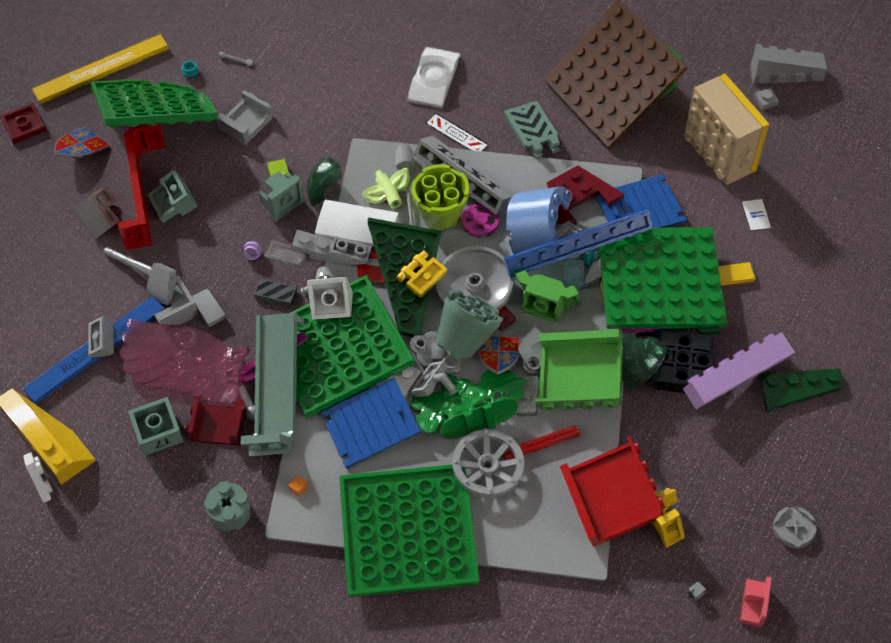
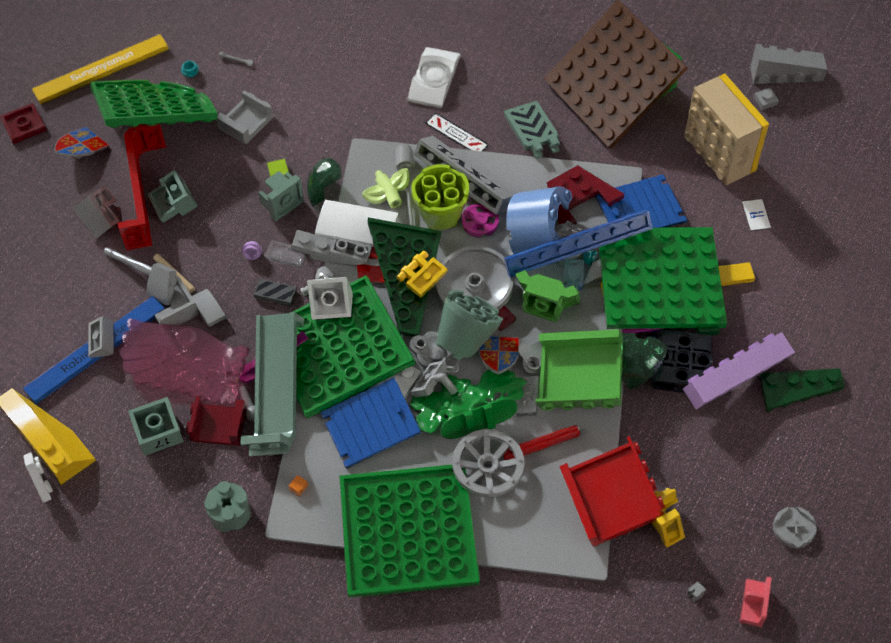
none -> tan bar [153,254,195,294]

